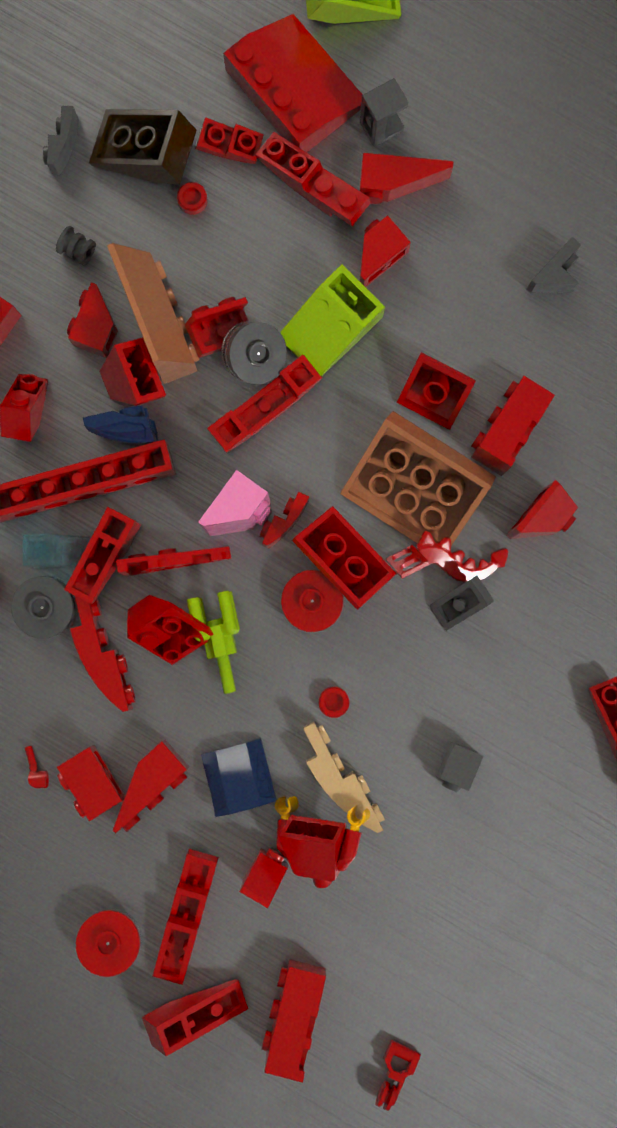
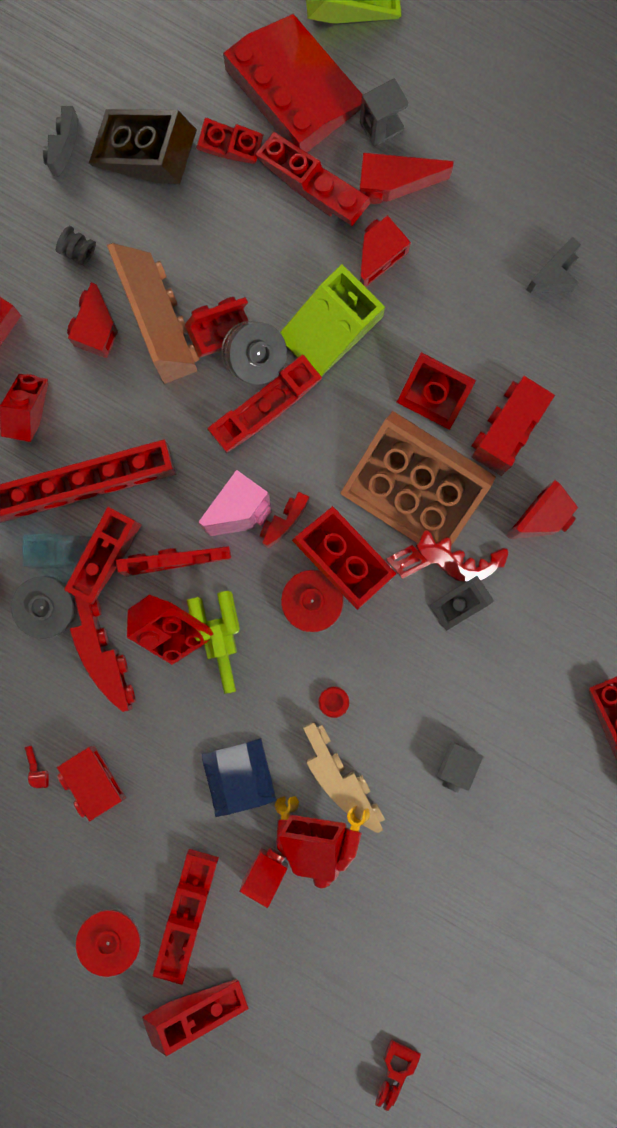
dark blue slope [83,405,158,445] -> none
red slope [99,337,166,406] -> none
red slope [113,739,189,834] -> none
red tile [177,182,208,215] -> none
red wedge [261,959,326,1083] -> none

